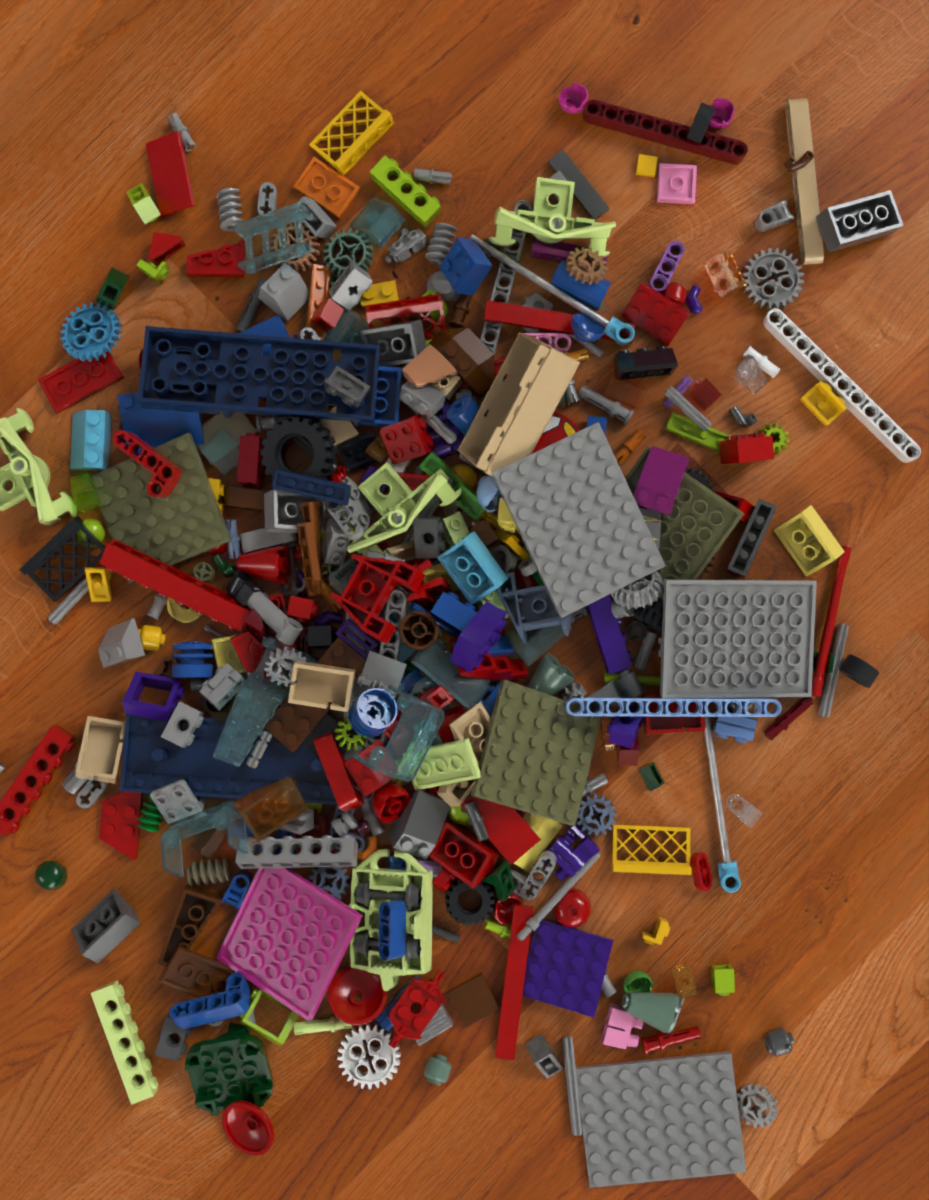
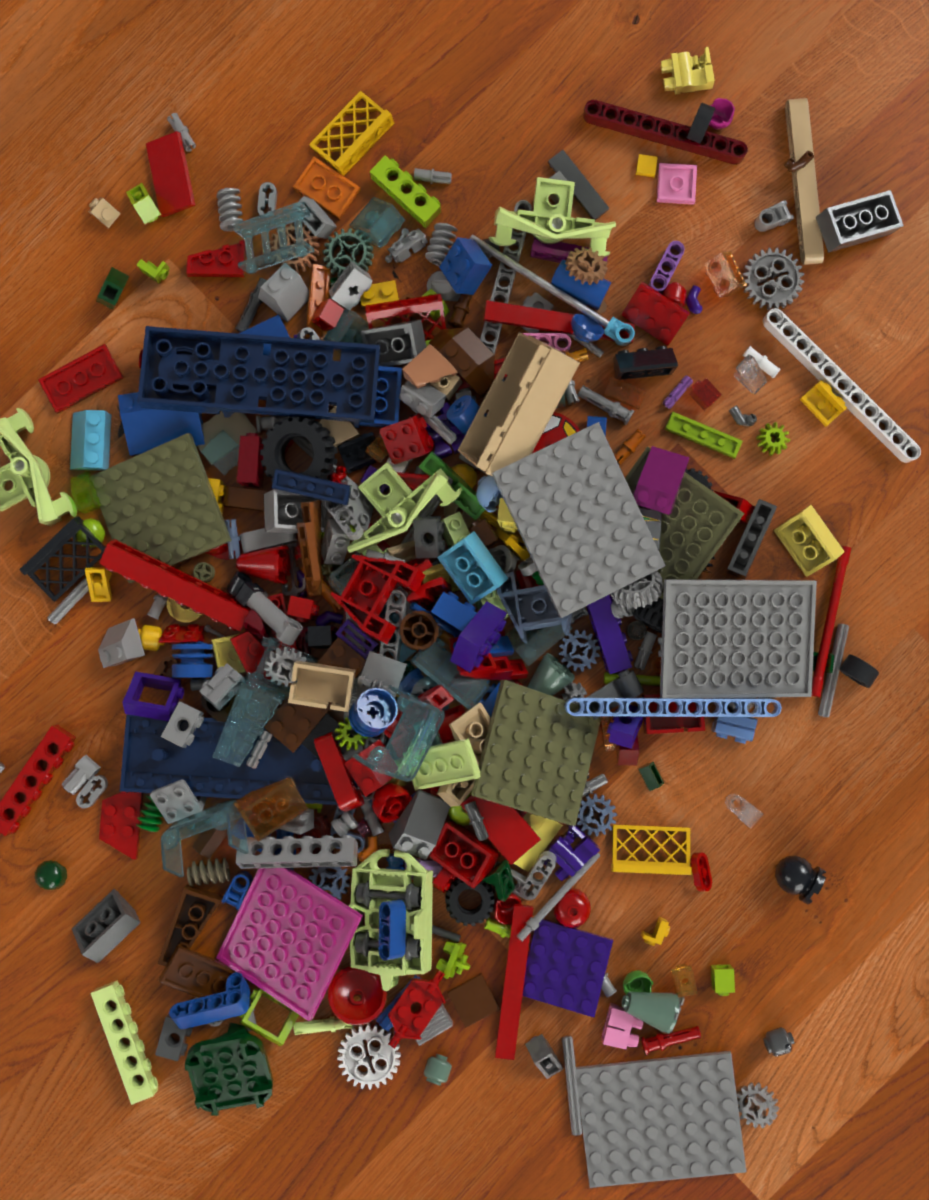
dark azure gear [60,302,122,362] -> none
tan piece [75,716,126,784] -> none
red beam [113,430,182,498] -> none
red slope [149,232,186,266] -> none
dark green arm [211,553,236,577] -> none
red dish [222,1101,274,1155] -> none
flat silver bracket [324,366,370,408] -> none
dark pink hair [558,83,588,114] -> none
light grey axle [664,386,711,431] -> none
flat silver piece [704,707,741,893] -> none
red brick [719,432,774,464] -> none
dark red pin [763,697,815,741] -> none
none -> tan bracket [88,197,120,228]
none -> red hinge [158,624,205,645]
none -> lime hips [436,941,470,979]
none -> sand blue gear [558,630,600,672]
none -> light yellow hips [661,47,715,95]
none -> black tile [775,855,826,905]

